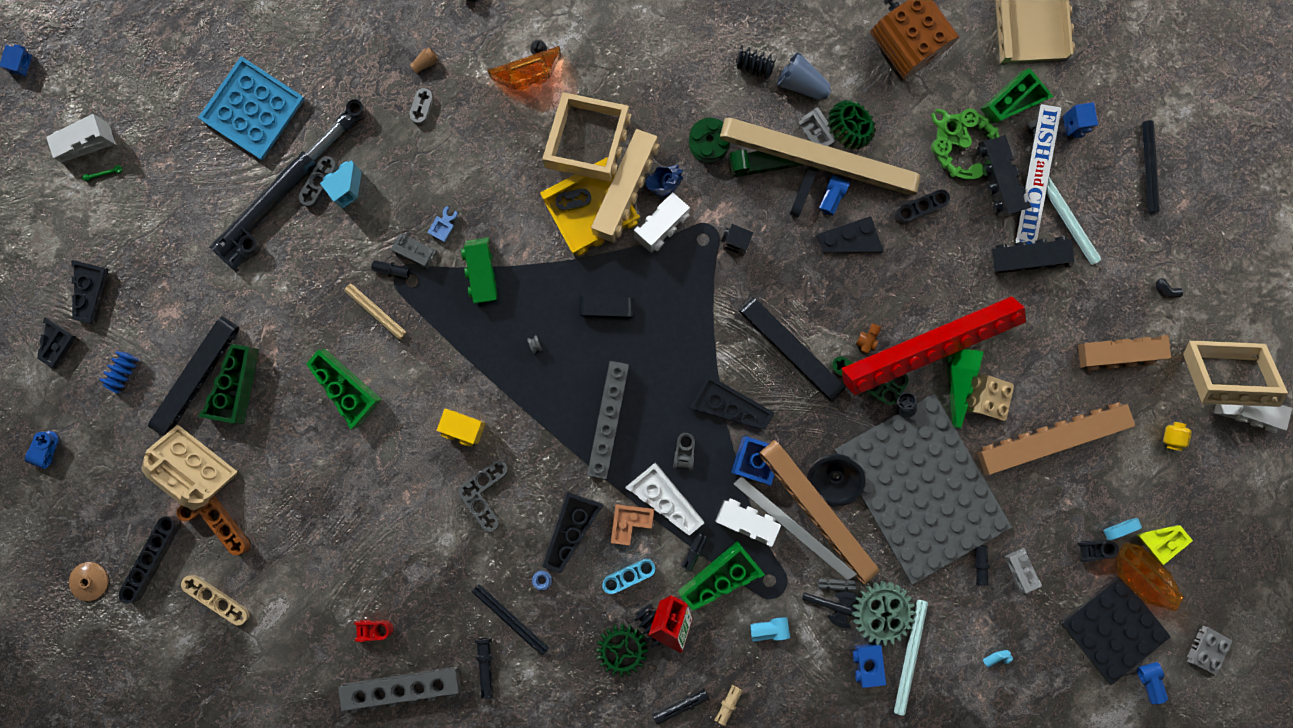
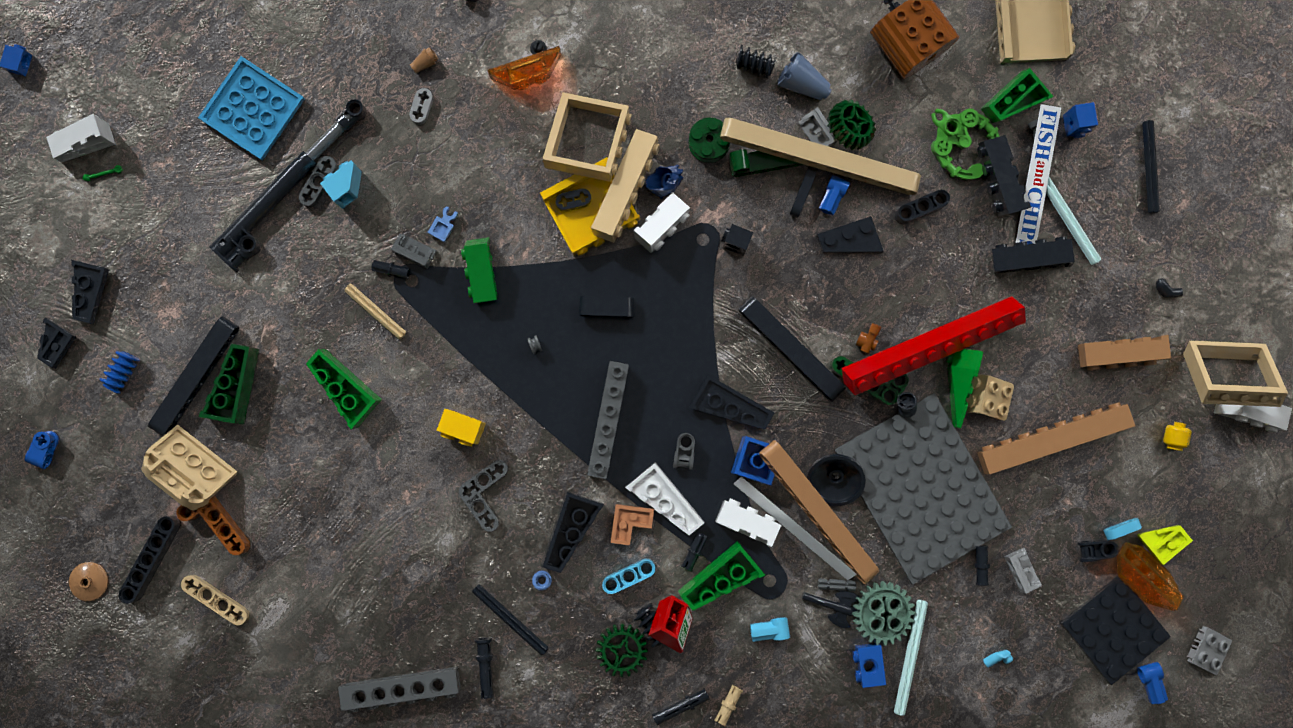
red piece [354,620,394,642] -> none

